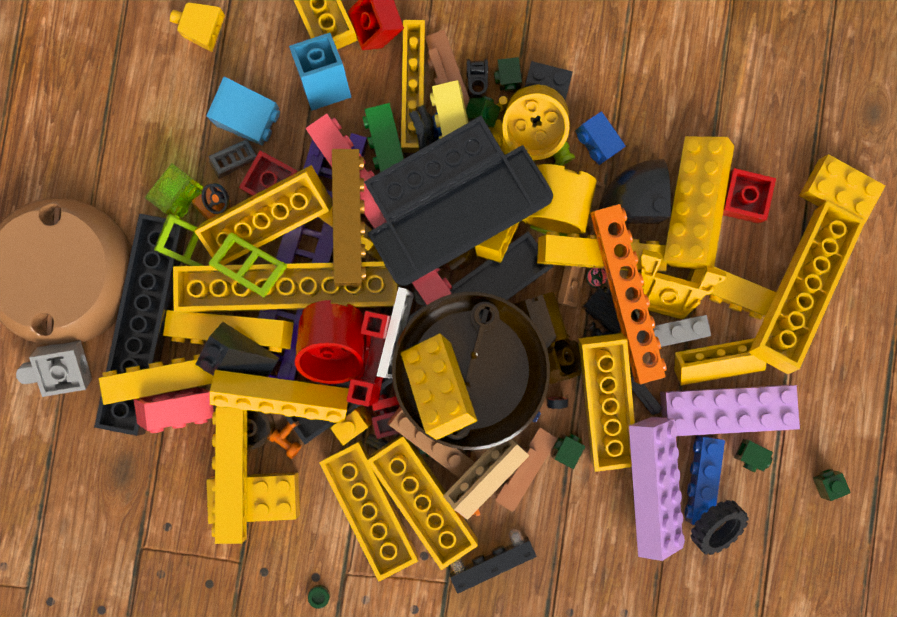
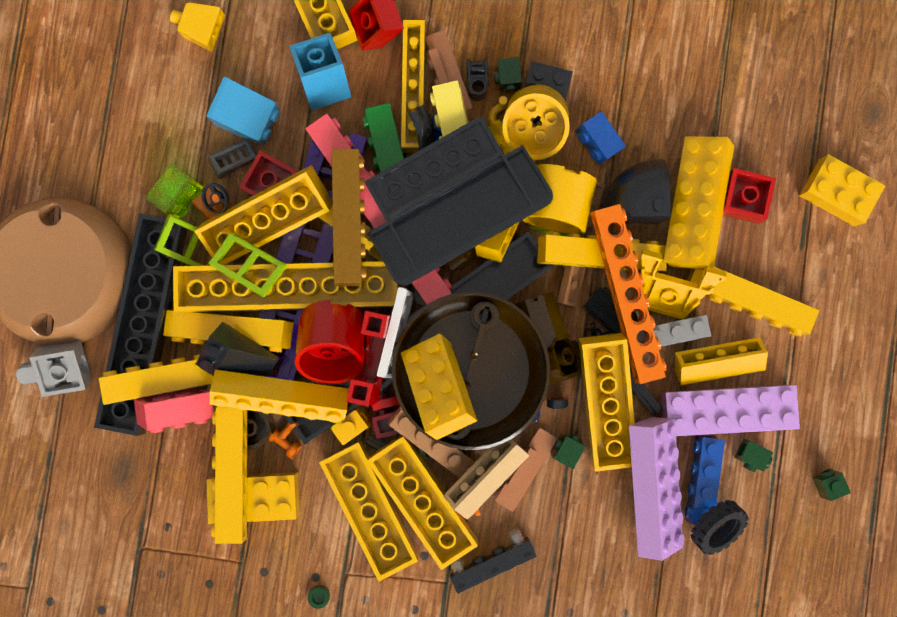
dark green brick [466,96,501,127] -> none
lime wheel [552,142,575,166] -> none
tile [586,268,607,288] -> none
yellow brick [748,201,865,374] -> none

